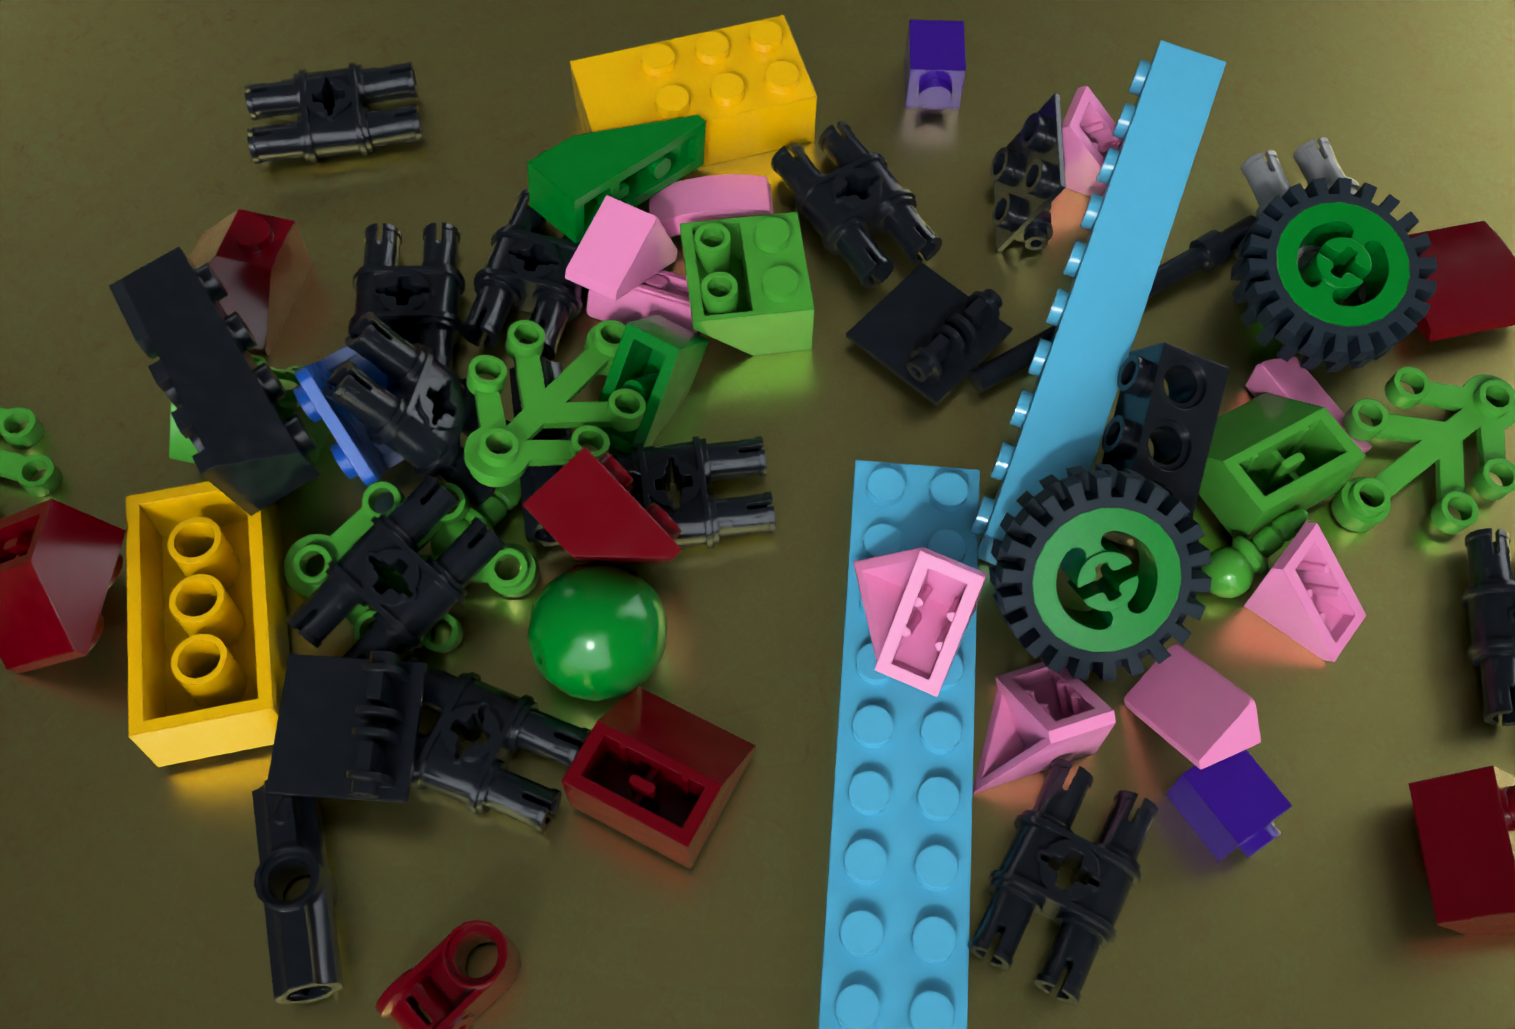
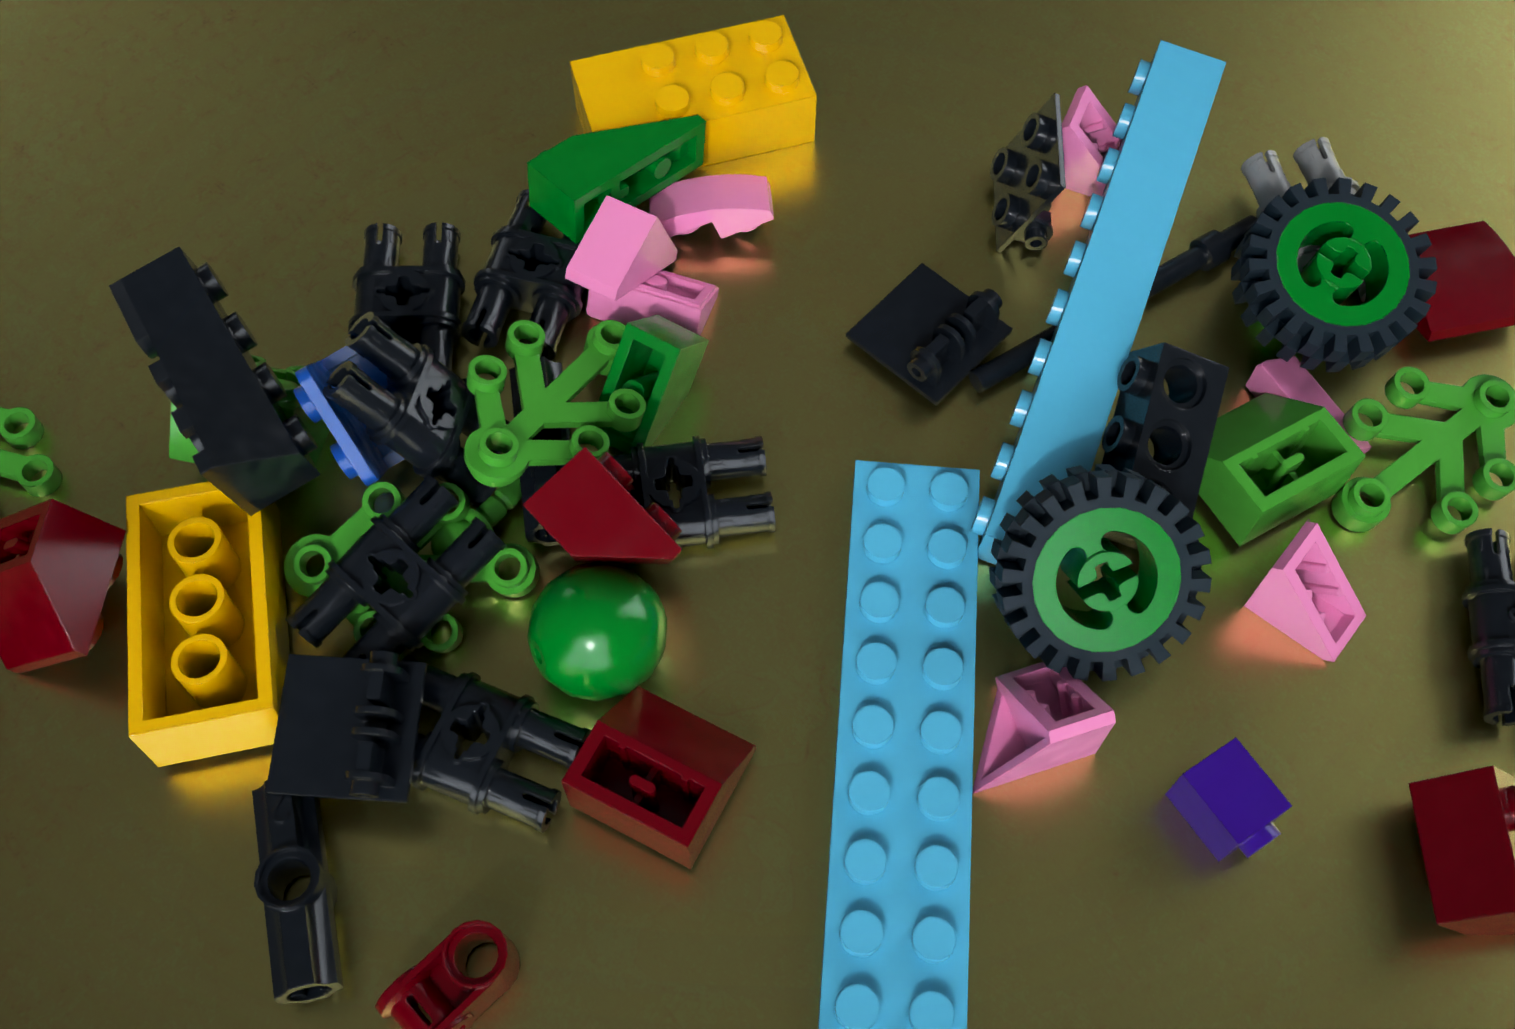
slope [190,209,313,357] -> none
black pin [244,62,424,164] -> none
bright green slope [680,212,815,356] -> none
black pin [771,121,942,289] -> none
bright pink slope [853,547,987,697] -> none
dark purple brick [904,20,966,109] -> none
black pin [967,759,1159,1004] -> none
bright pink slope [1124,643,1261,770] -> none
bright green bar [1201,508,1308,598] -> none

